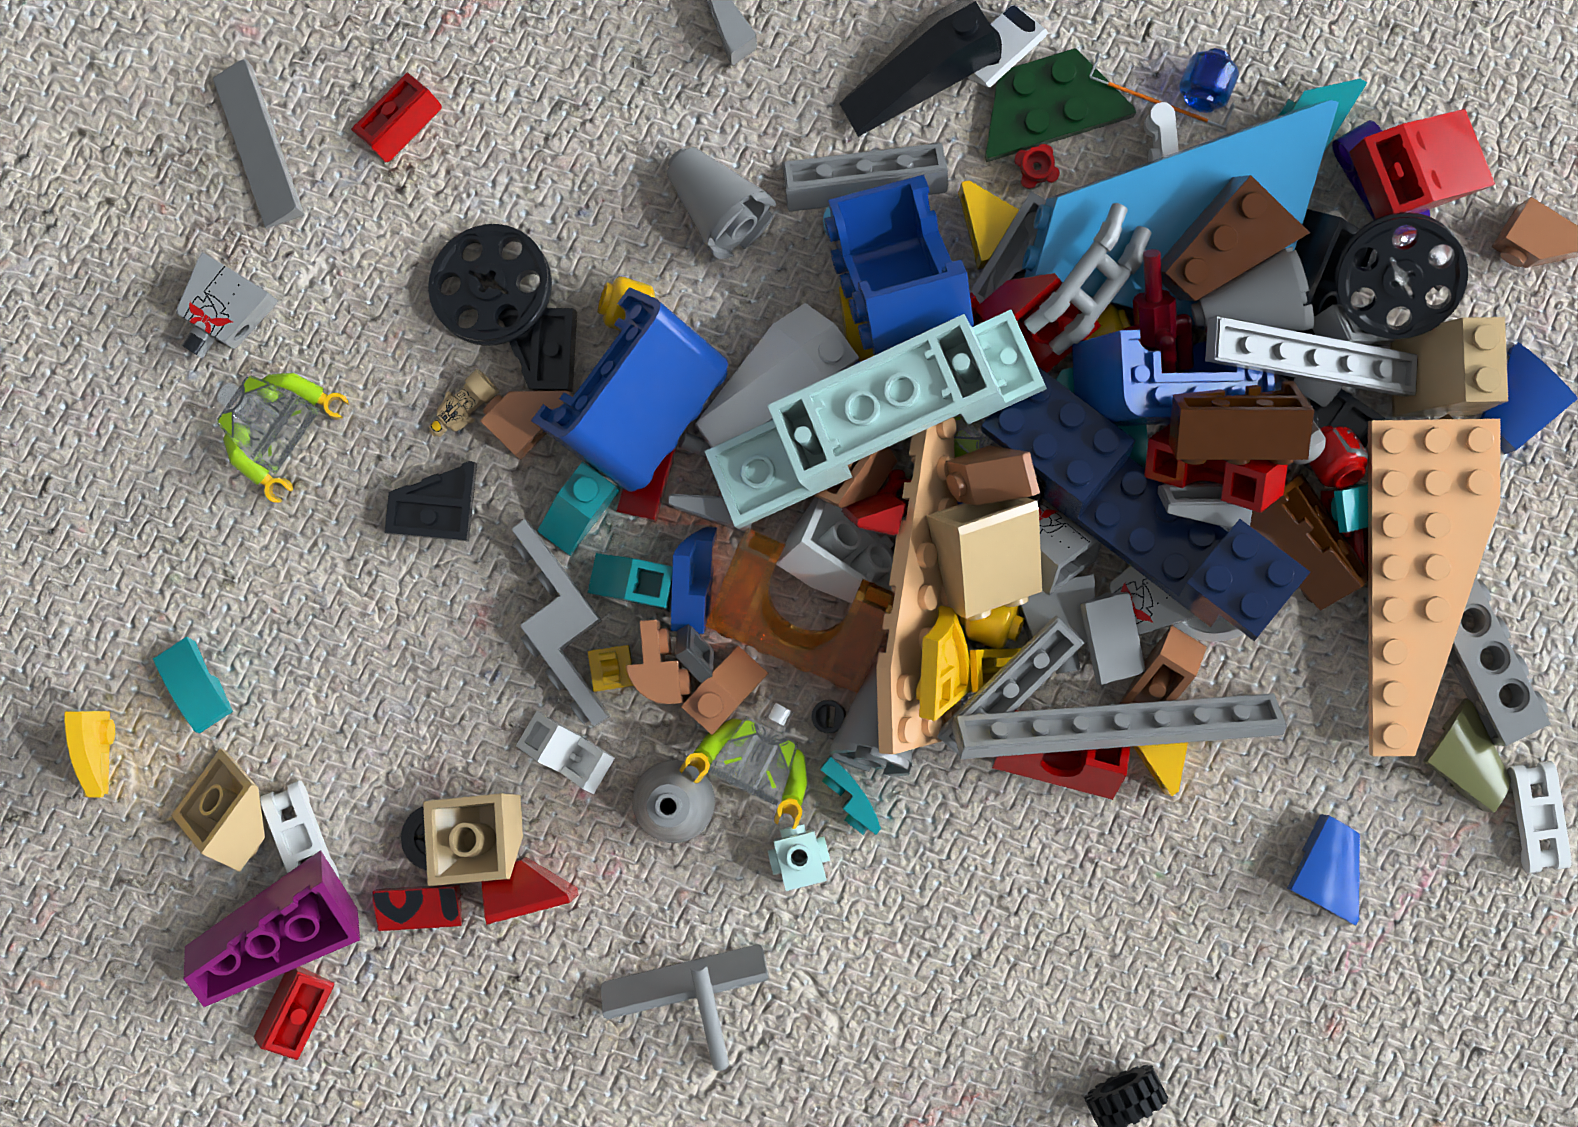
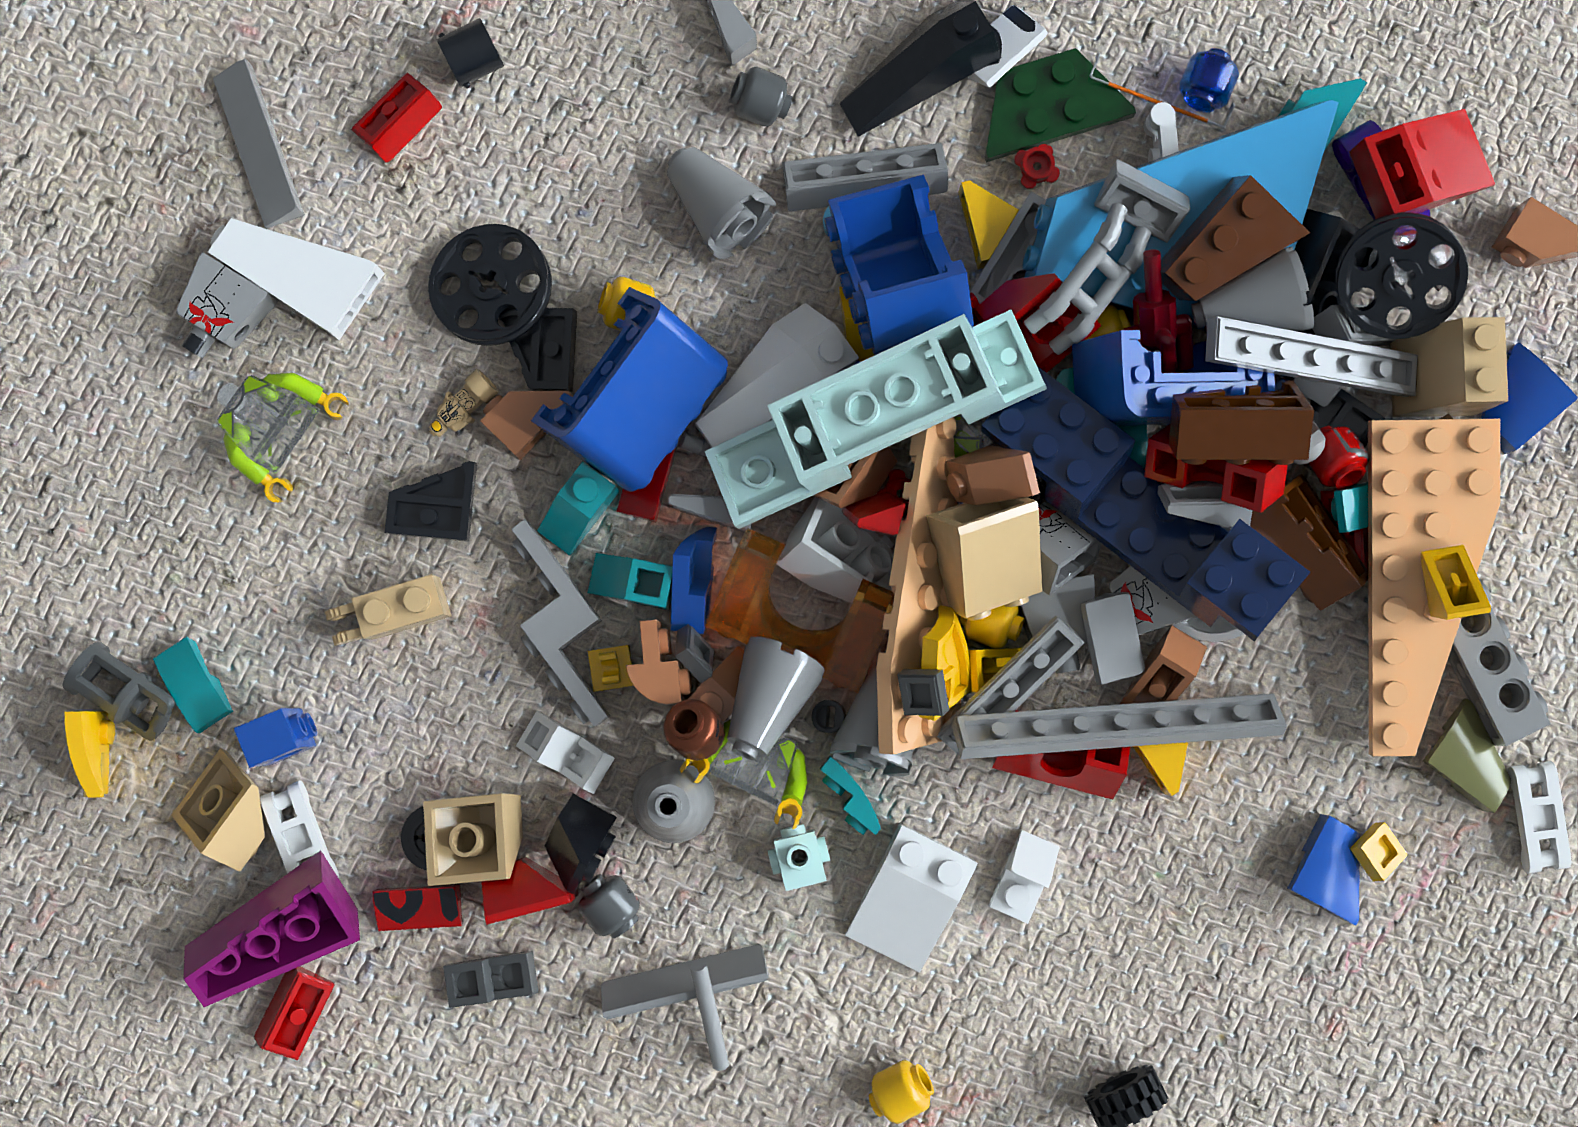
none -> dark grey piece [62,641,175,741]
none -> white slope [208,218,385,340]
none -> blue brick [234,708,318,768]
none -> tan hinge [325,574,452,646]
none -> black piece [436,18,504,89]
none -> dark grey slope [443,951,539,1008]
none -> black slope [544,794,617,894]
none -> dark grey head [578,874,640,938]
none -> copper head [663,699,725,761]
none -> light grey cone [727,637,825,760]
none -> dark grey head [729,67,793,127]
none -> white slope [845,823,978,973]
none -> yellow head [868,1060,934,1124]
none -> dark grey tile [897,669,949,716]
none -> white slope [988,830,1060,924]
none -> light grey slope [1094,159,1190,243]
none -> yellow tile [1350,822,1407,882]
none -> yellow slope [1420,544,1491,620]

